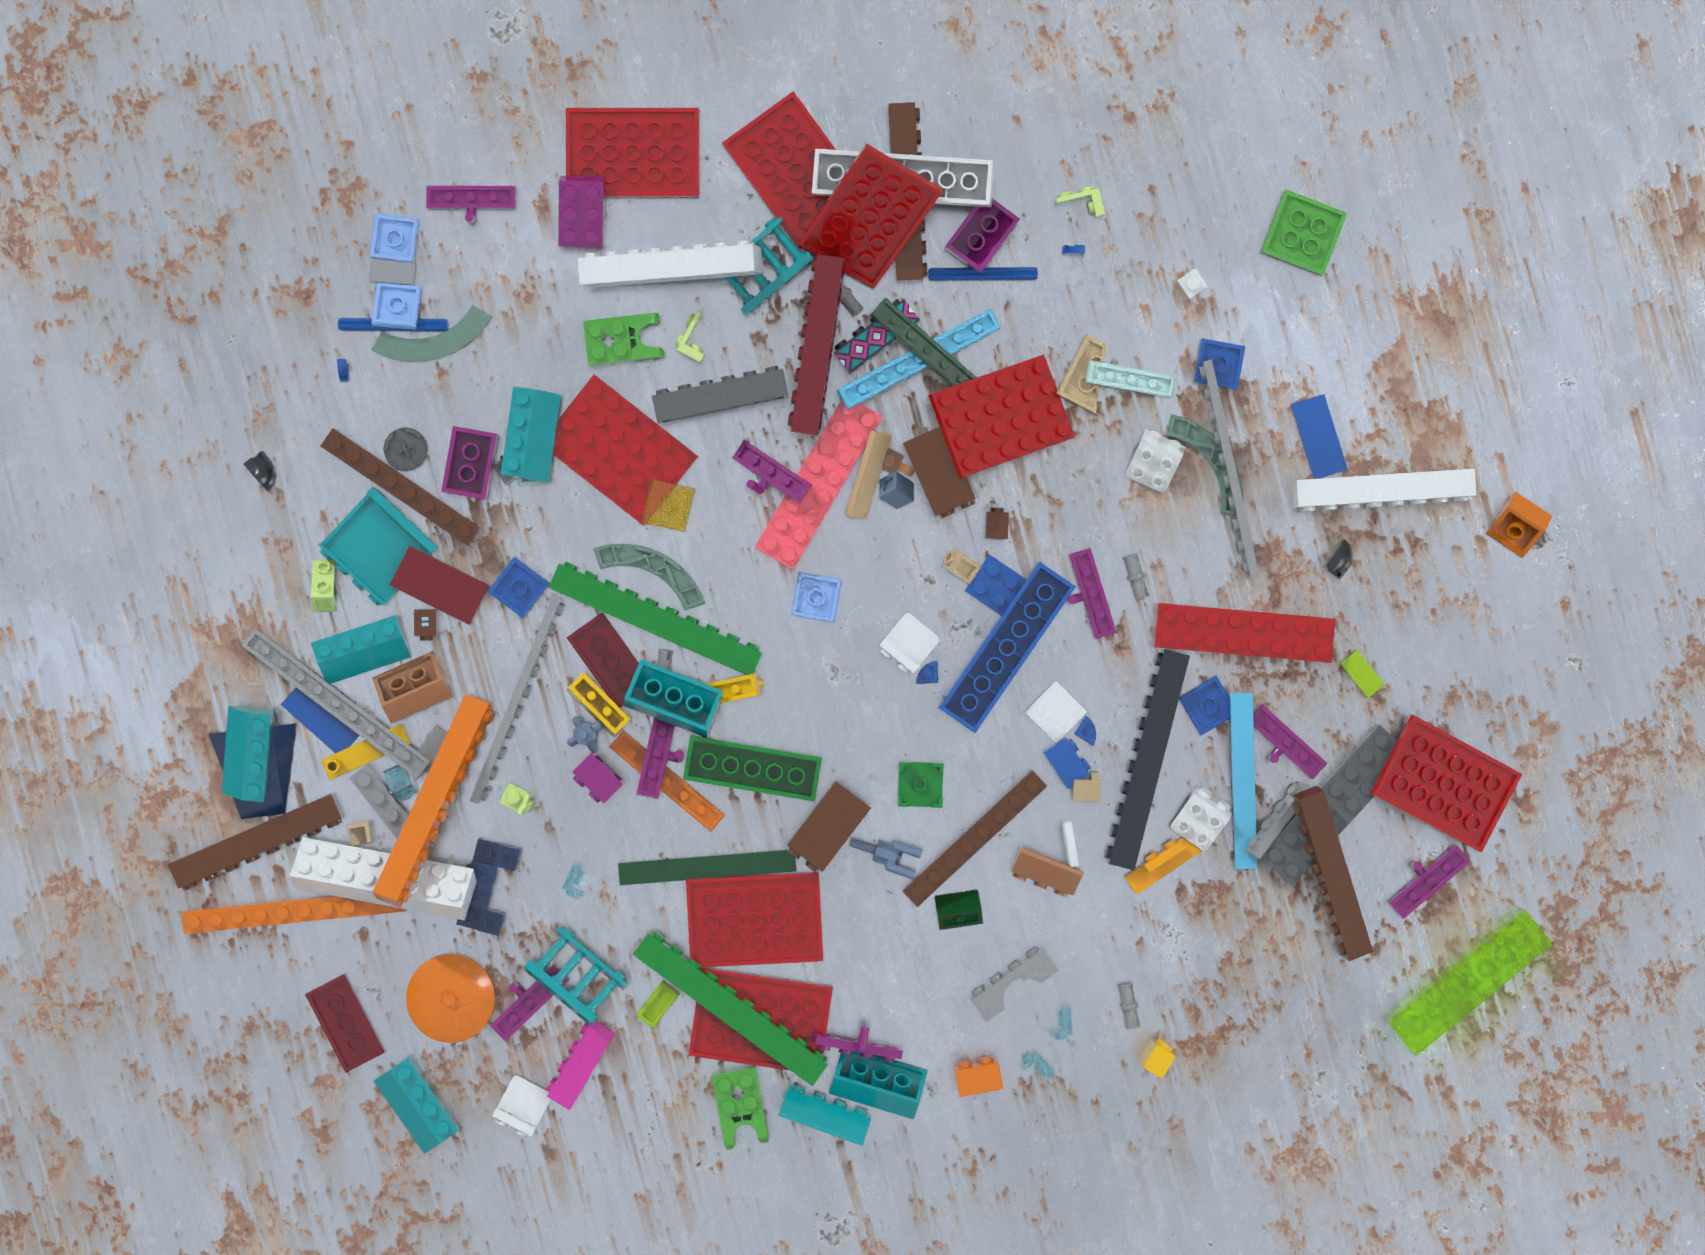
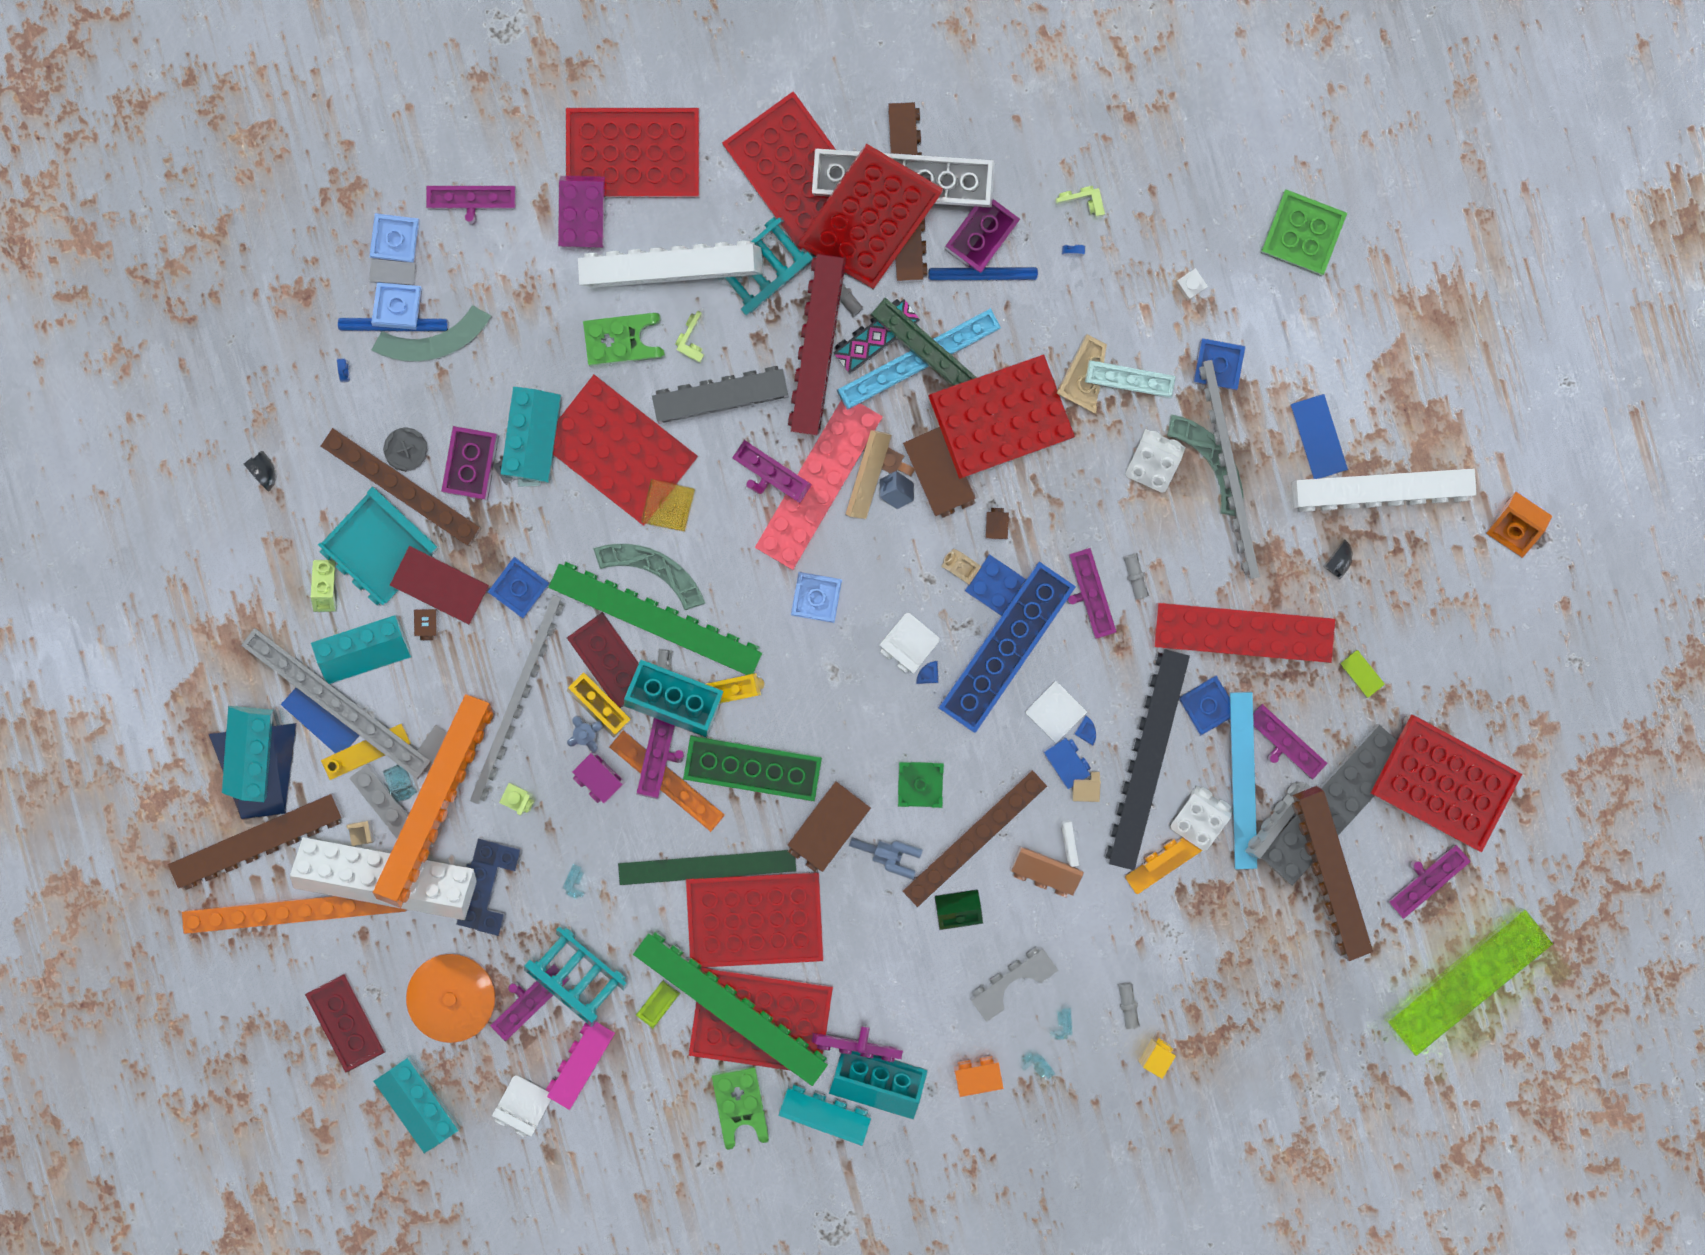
nougat slope [372,651,452,724] -> none

